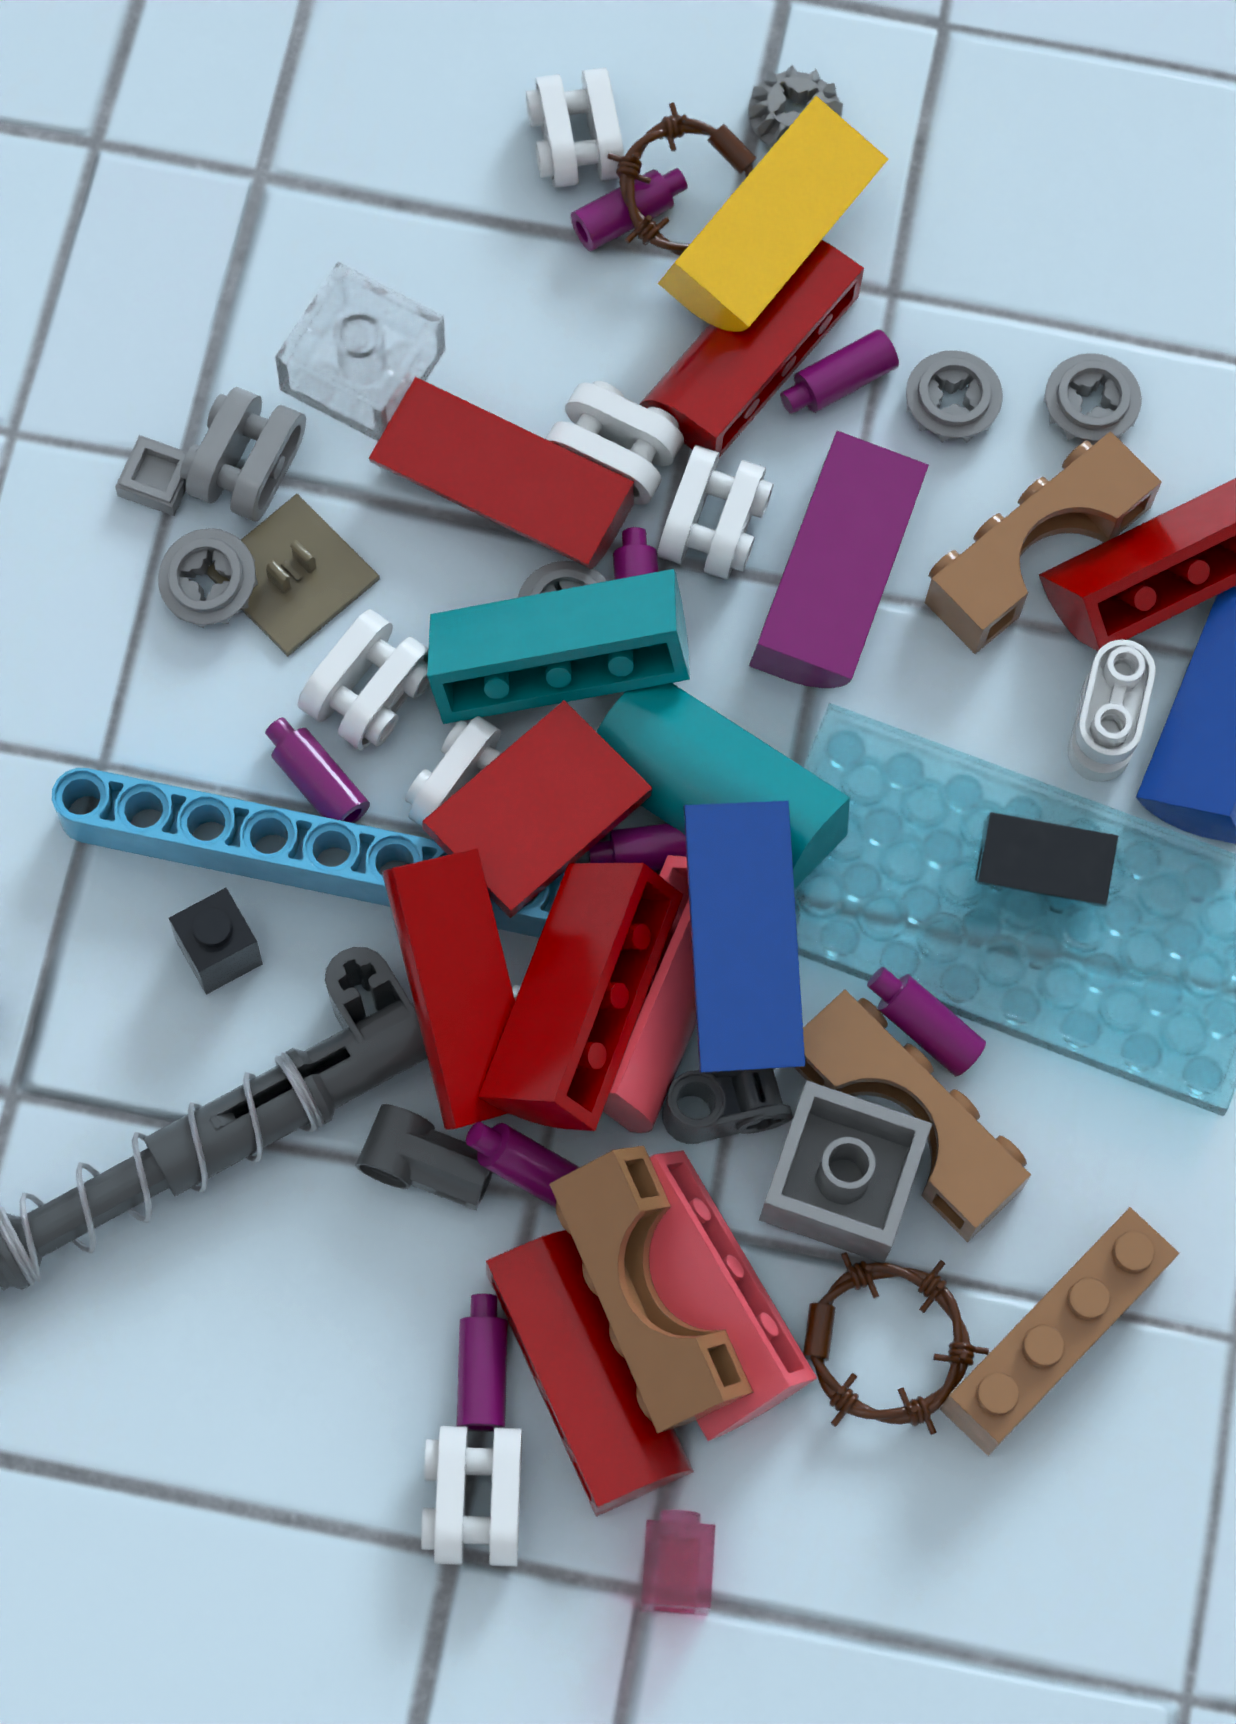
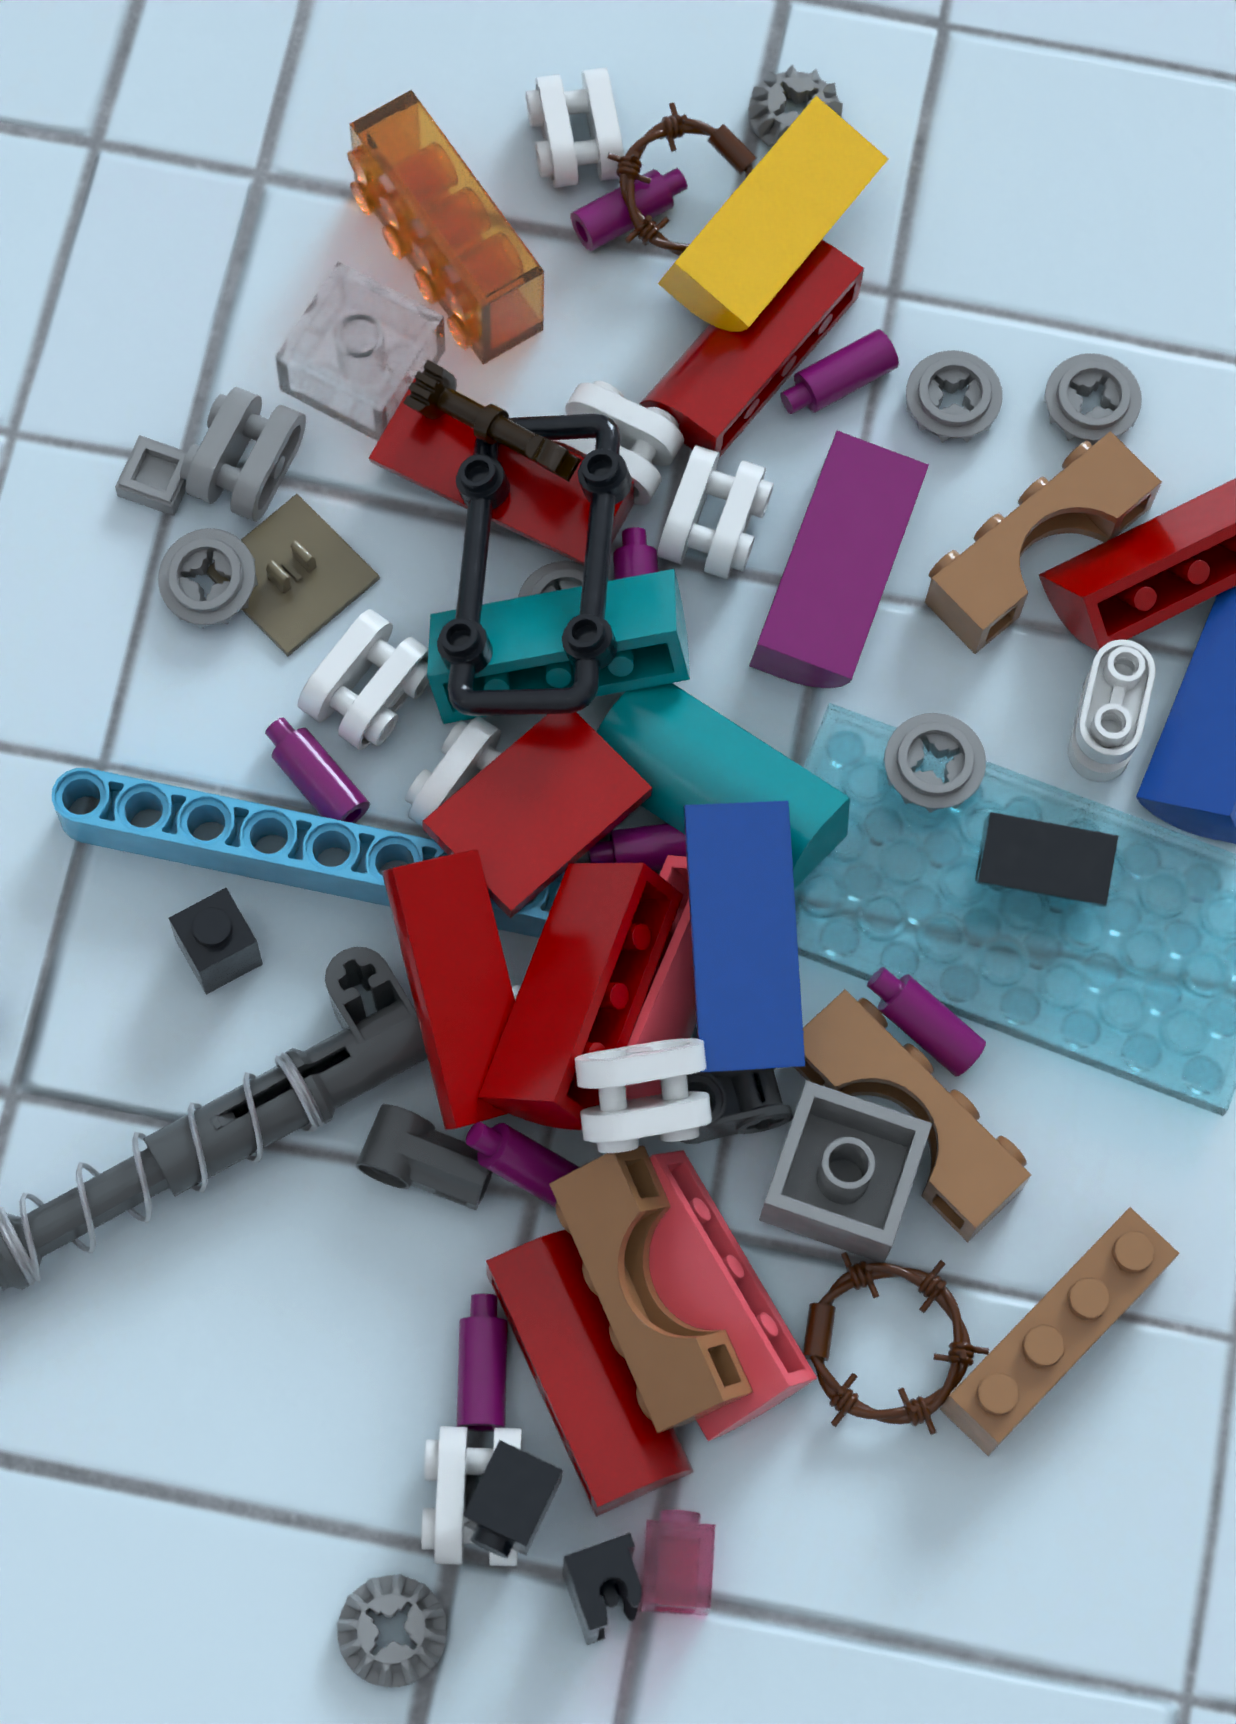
none -> light grey gear [337,1574,447,1687]
none -> clear orange brick [347,90,544,365]
none -> dark brown piece [403,359,581,482]
none -> black bar [437,414,632,716]
none -> black brick [463,1440,563,1558]
none -> black hinge [562,1533,642,1645]
none -> white brick [575,1038,712,1153]
none -> light grey gear [883,713,986,813]

